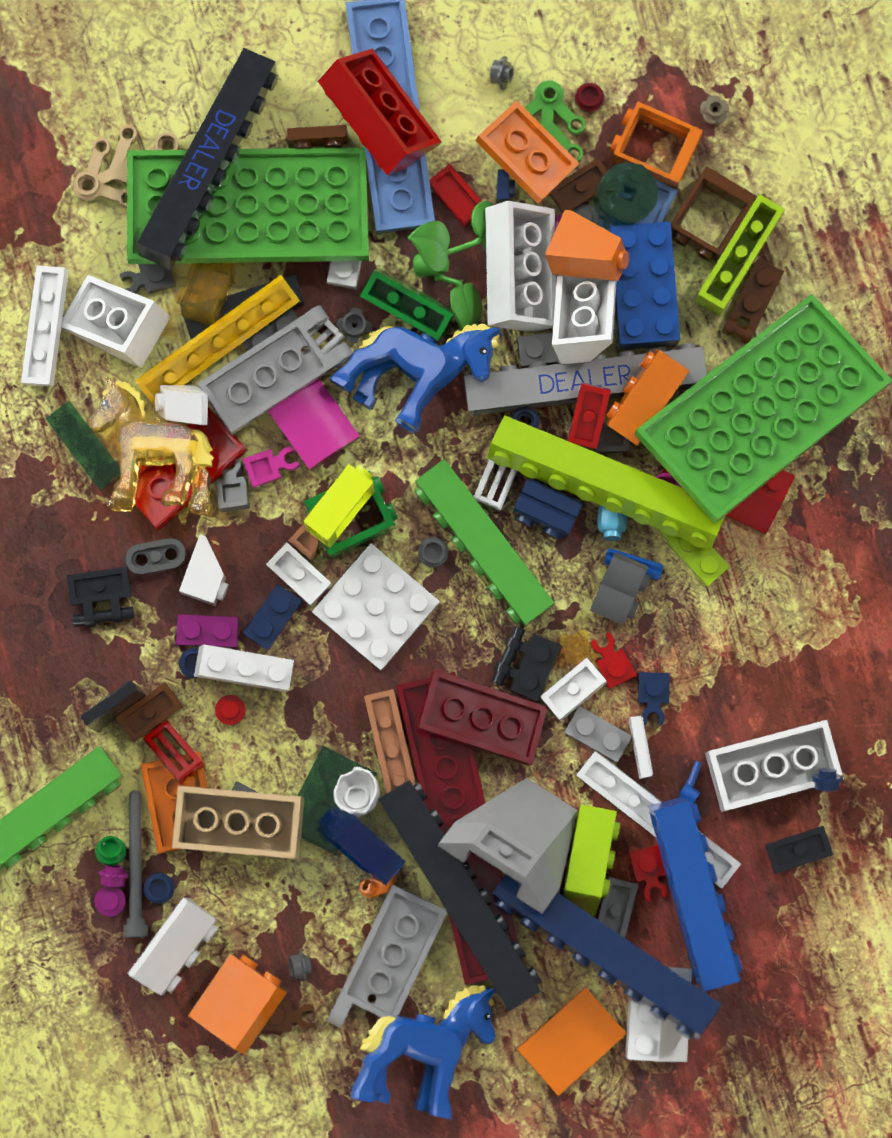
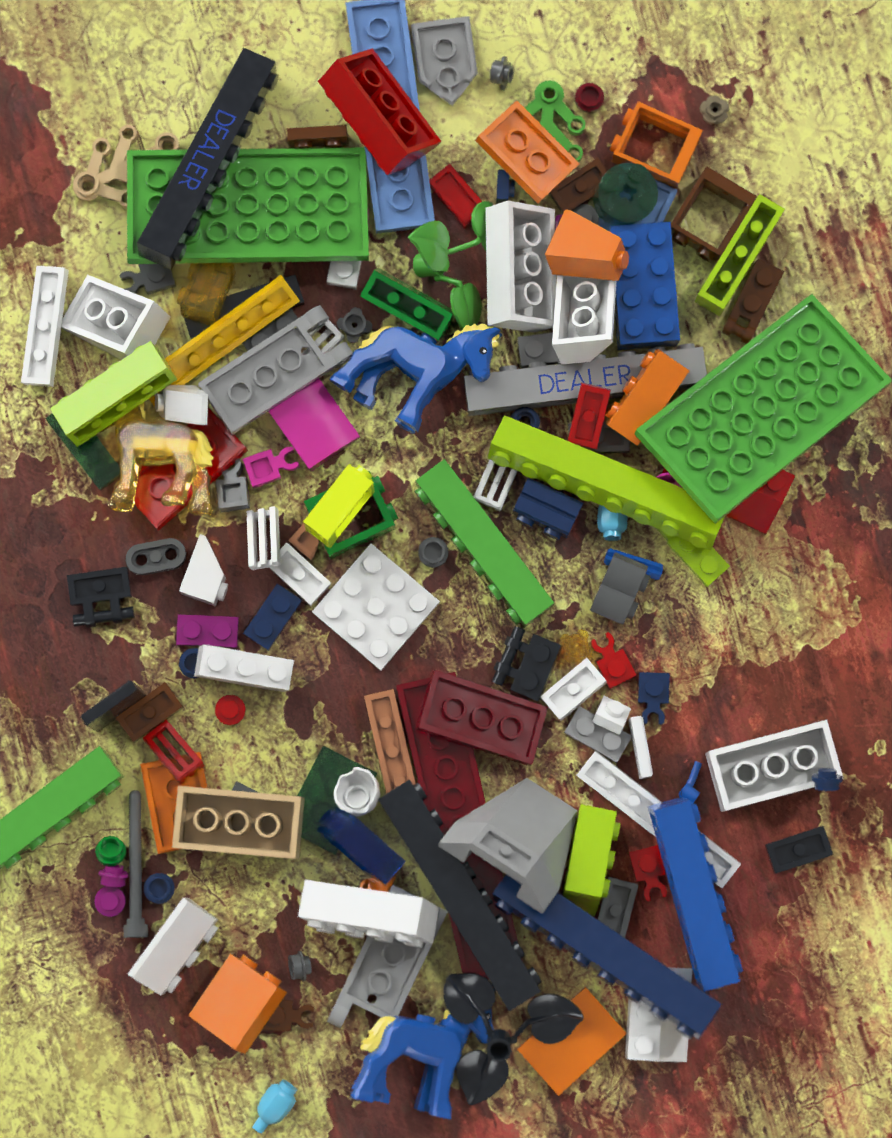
none -> brick [50,341,177,447]
none -> white tile [247,506,281,570]
none -> medium azure plant [252,1079,297,1134]
none -> white brick [298,880,439,948]
none -> light grey tile [411,16,478,106]
none -> black plant [443,973,584,1105]
none -> white plate [592,696,631,735]

